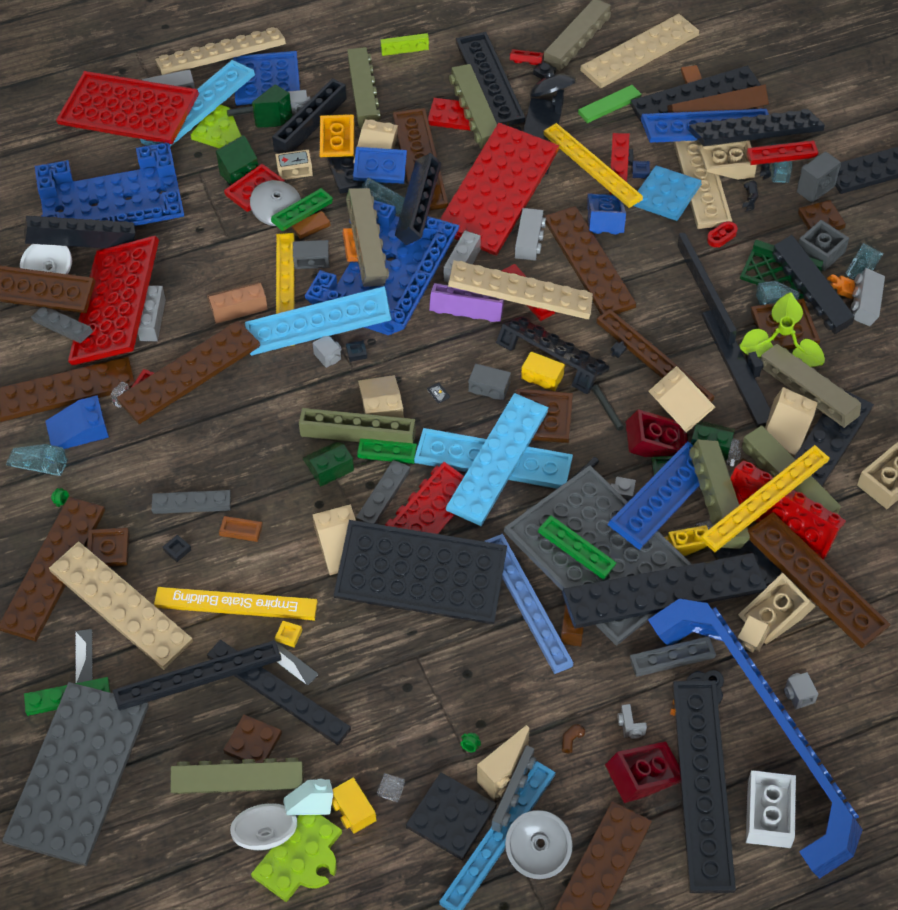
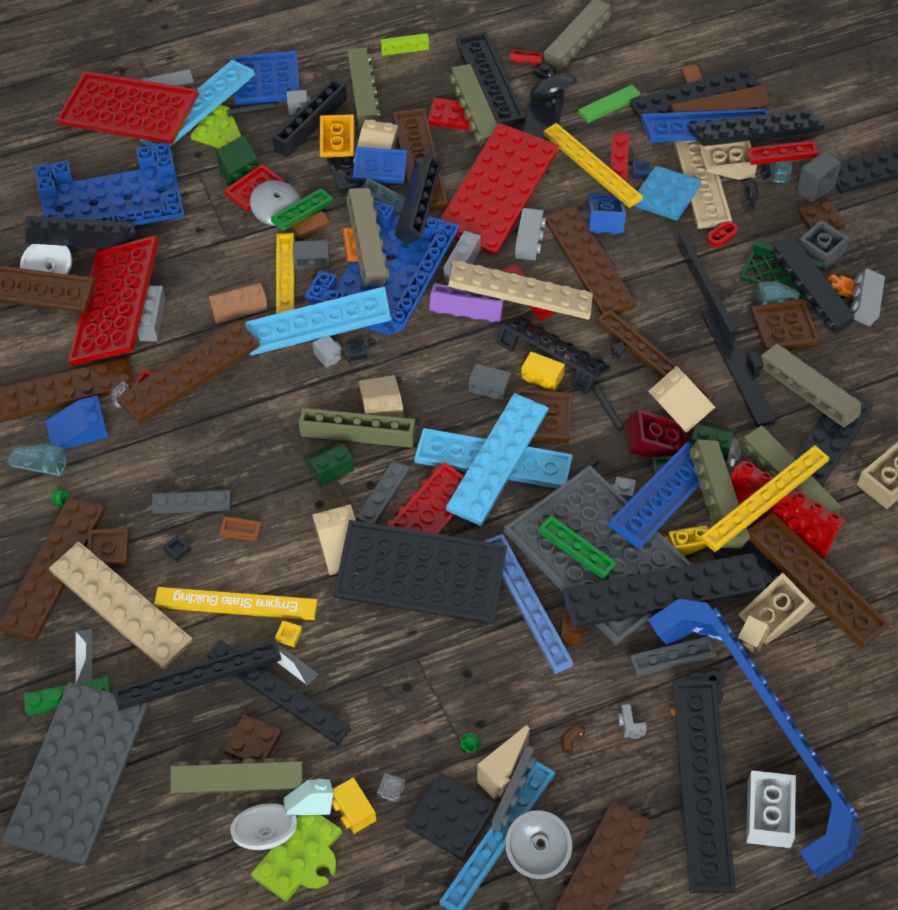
dark grey plate [31,307,93,343] -> none
tan plate [155,27,286,75] -> none
dark green slope [252,84,292,128] -> none
tan brick [275,150,313,180] -> none
green plate [357,438,417,464] -> none
black sticker [427,383,450,403] -> none
tan plate [580,14,699,88] -> none
dark red slope [605,741,680,803] -> none
lime plant [739,292,825,367] -> none
tan slope [765,387,818,457] -> none
light grey brick [784,672,818,709] -> none
clear light blue slope [845,243,884,280] -> none

